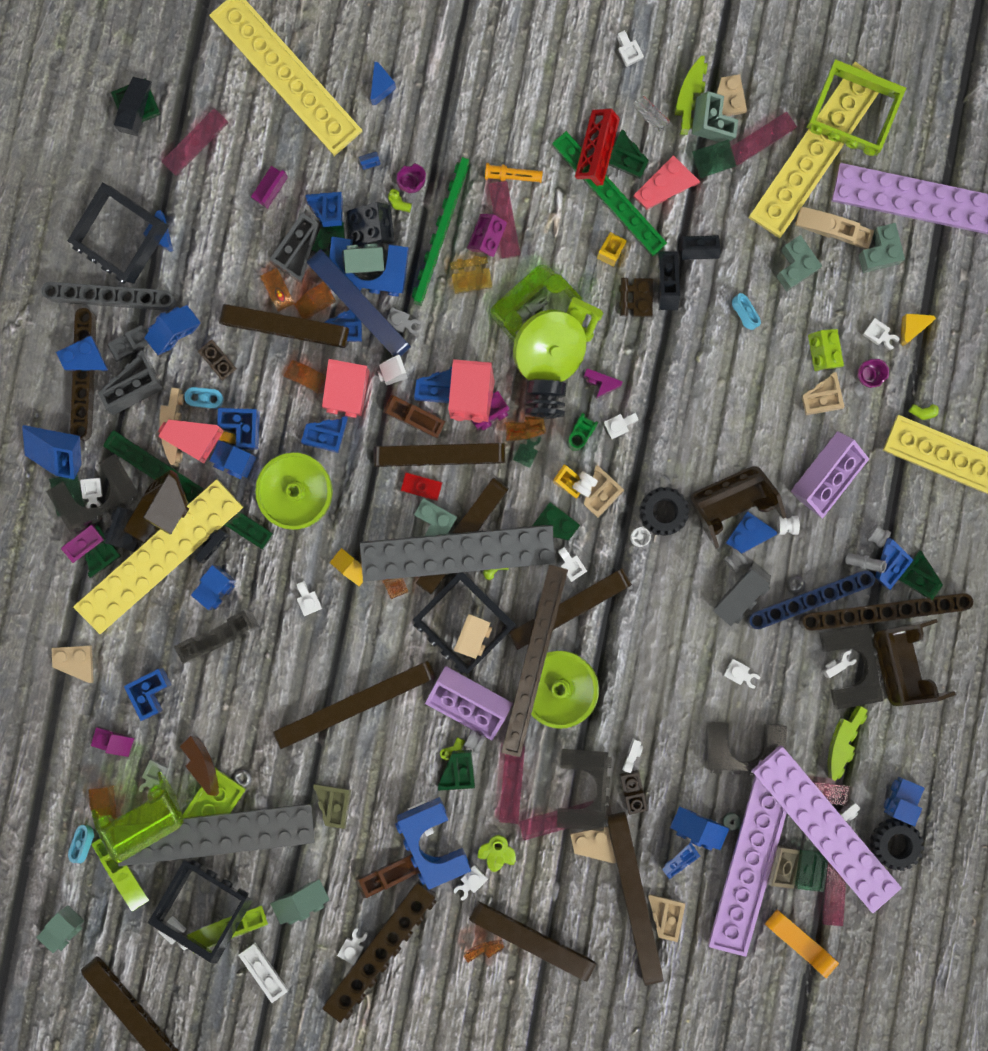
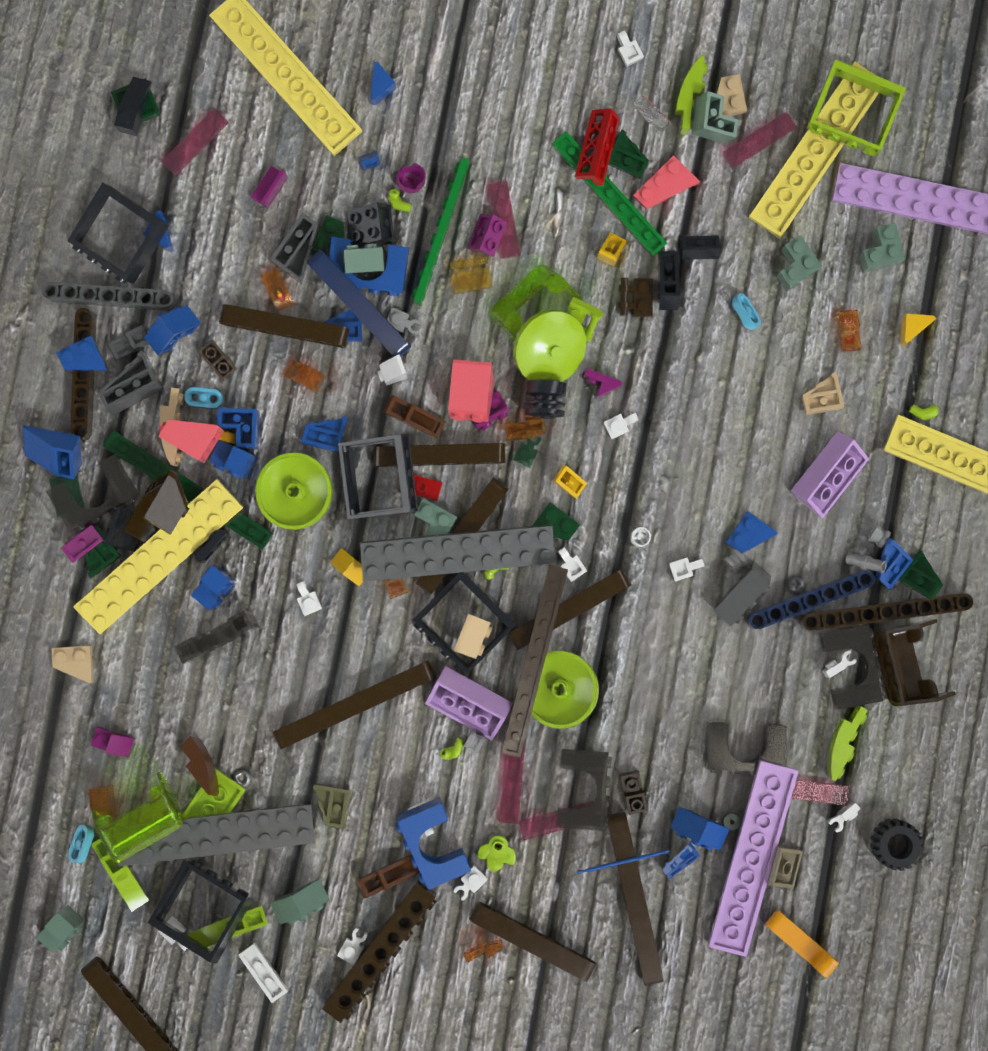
white plate [80,477,103,512] -> none
blue brick [124,668,172,721] -> none
light grey plate [139,759,169,796] -> none
clear orange slope [294,282,336,319] -> none
blue wing [305,192,343,227] -> none
coral slope [322,359,370,418] -> none
blue wing [414,367,452,403] -> none
dark green wing [438,750,475,791] -> none
light orange pin [485,163,543,183] -> none
light grey pin [511,294,548,326] -> none
green piece [568,413,599,451] -> none
tan wing [570,825,616,863] -> none
white wheel [572,471,598,498] -> none
tan wing [584,465,624,518] -> none
white plate [622,738,643,773] -> none
black tyre [639,487,689,536] -> none
tan wing [648,894,686,942] -> none
dark brown windscreen [690,466,786,549] -> none
clear green plate [692,139,737,179] -> none
white plate [723,659,760,688] -> none
lavender plate [751,745,902,913] -> none
white wheel [777,516,800,535] -> none
tan slope [795,207,874,250] -> none
clear green plate [795,849,828,892] -> none
lime bracket [808,329,844,372] -> none
clear pink tile [822,861,846,926] -> none
magenta hair [857,359,889,388] -> none
white plate [863,318,900,350] -> none
blue brick [884,777,925,826] -> none
none -> black window [338,434,418,520]
none -> blue piece [577,849,669,874]
none -> white plate [669,557,704,581]
none -> clear orange slope [838,310,861,352]

